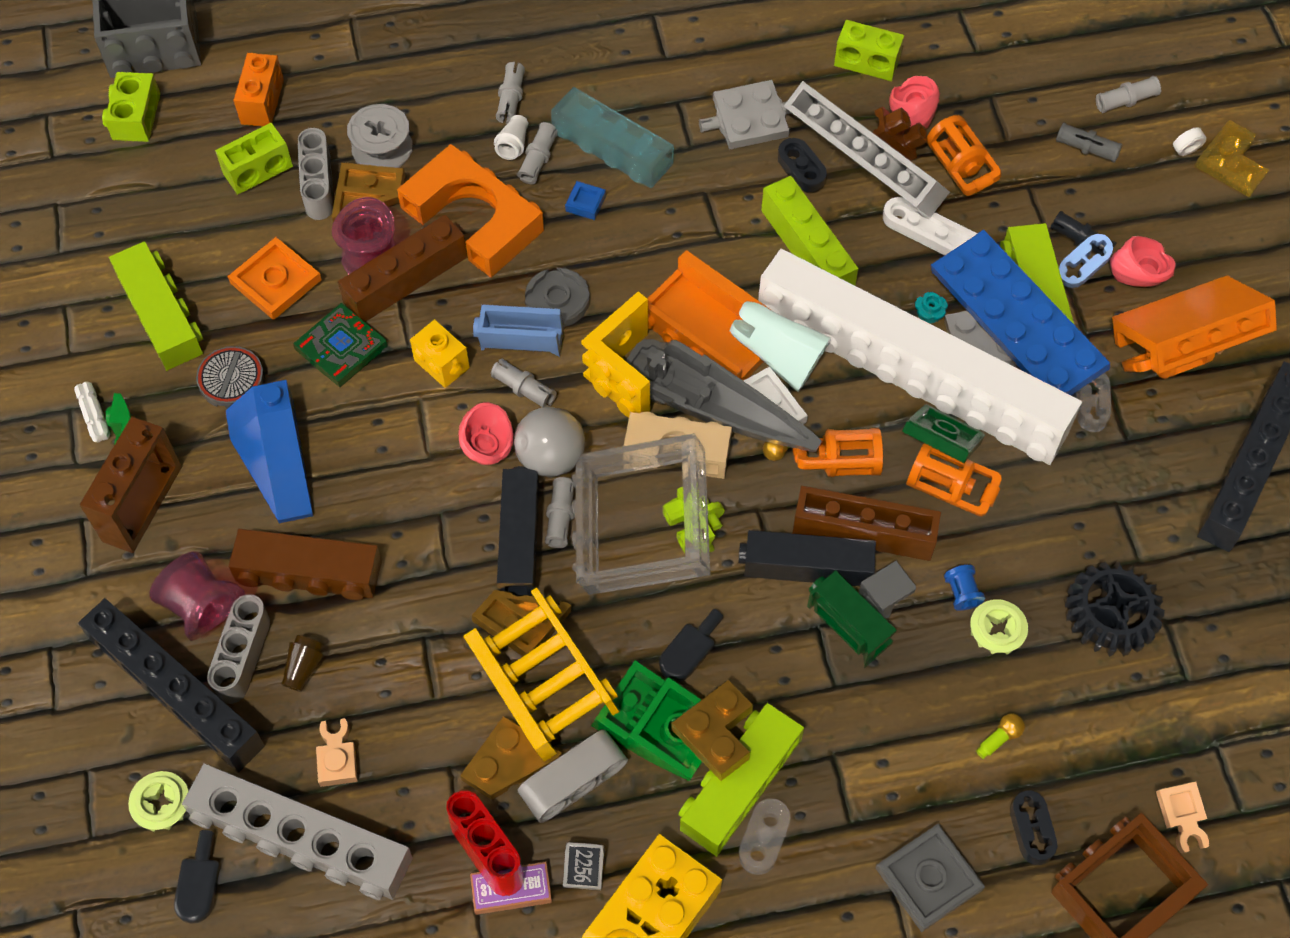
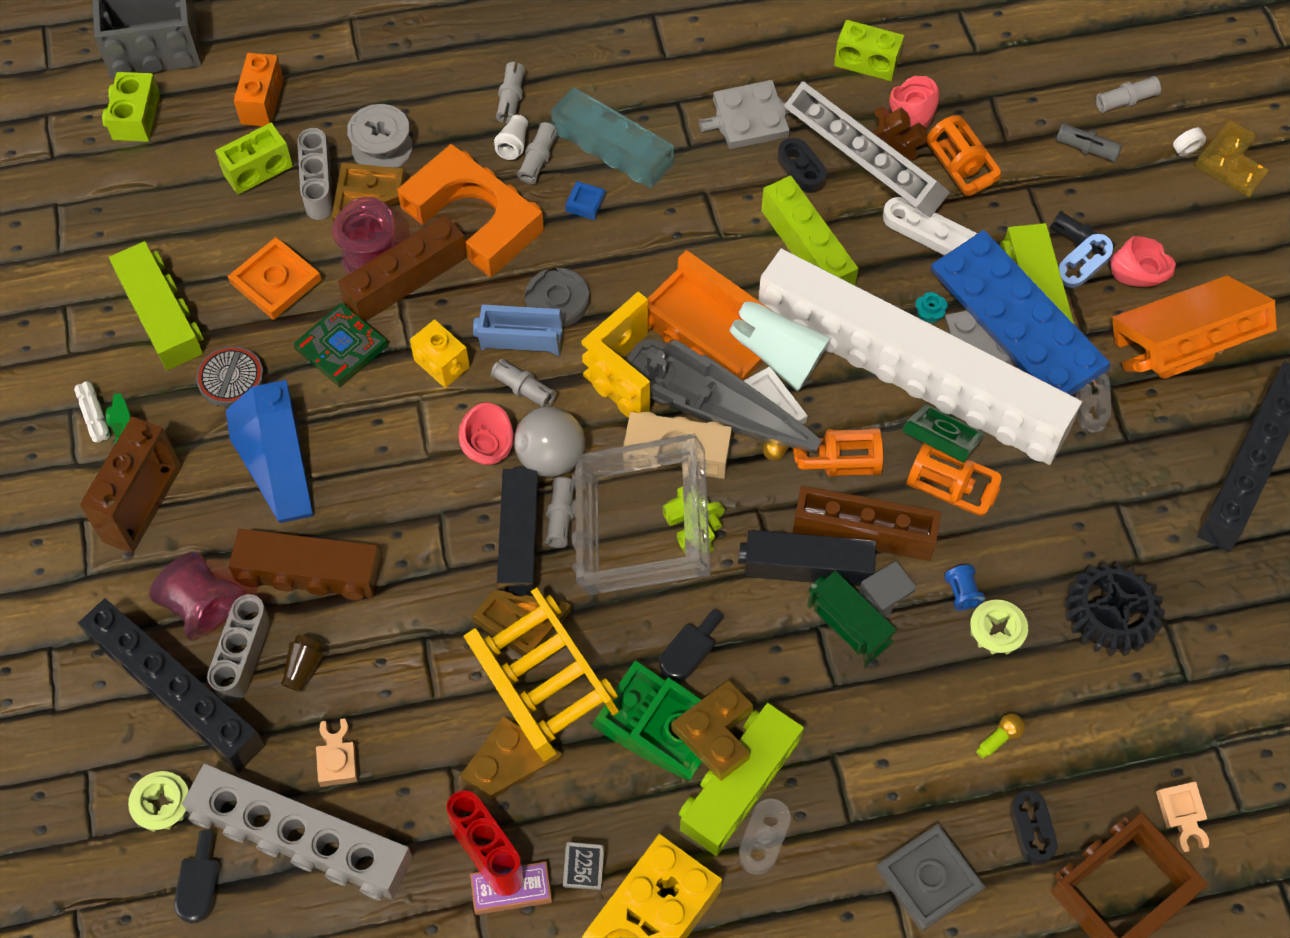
light grey beam [518,730,628,823] -> none

